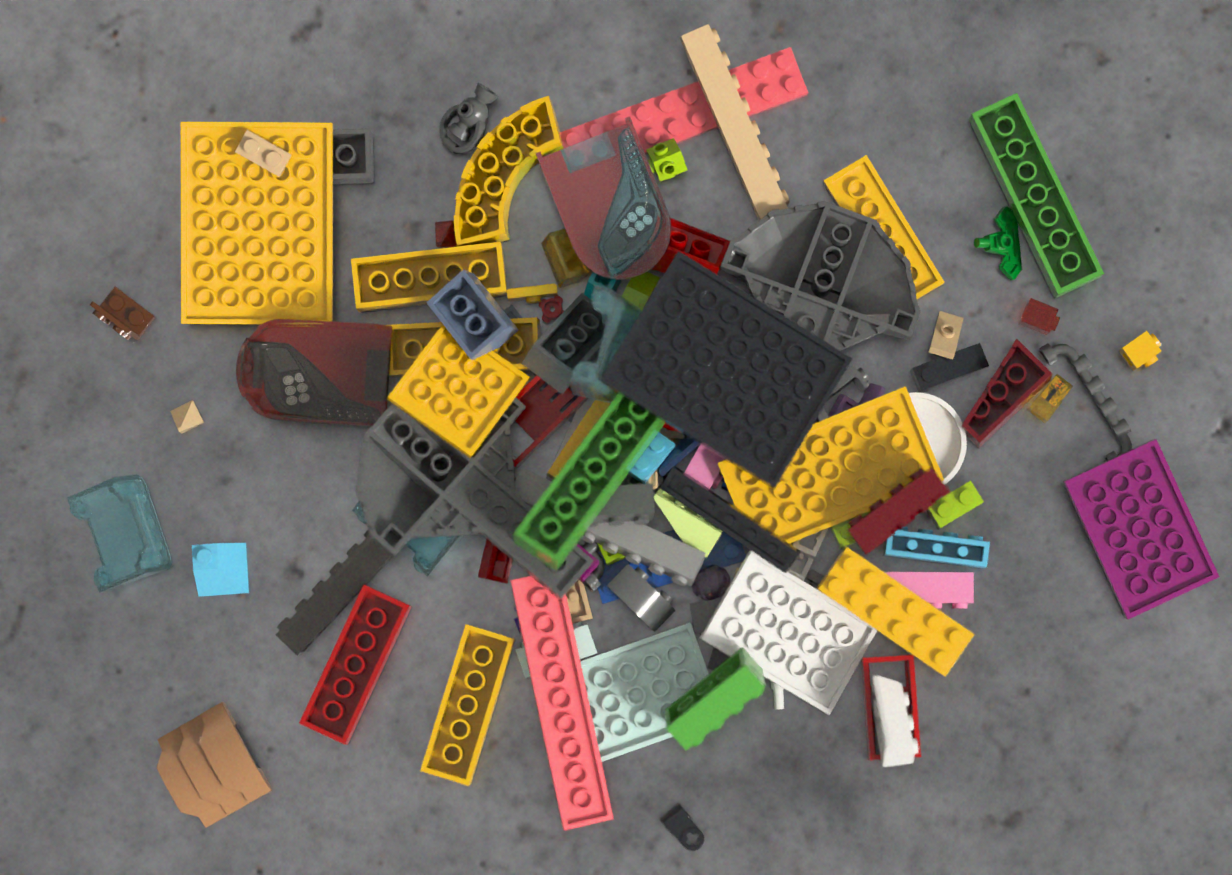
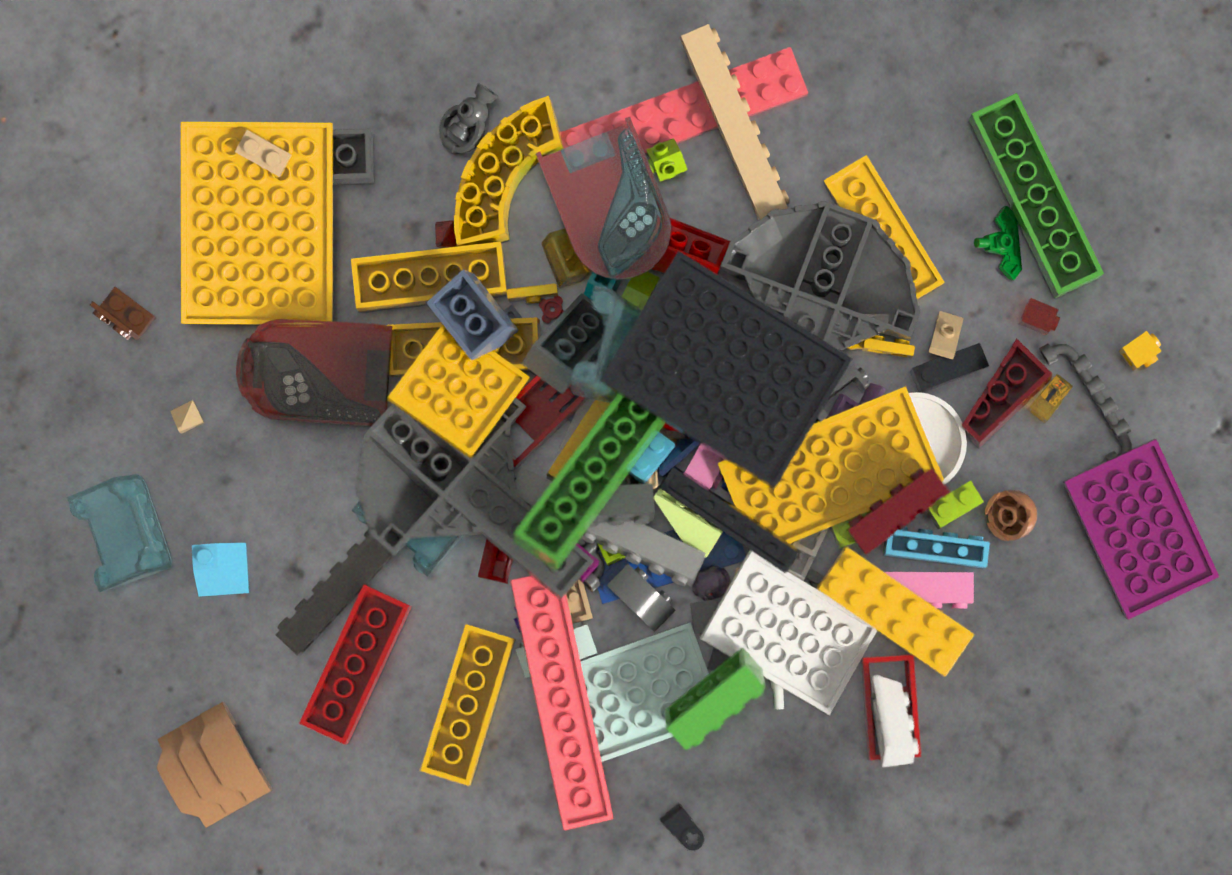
none -> yellow plate [847,335,915,359]
none -> nougat cylinder [985,490,1037,541]

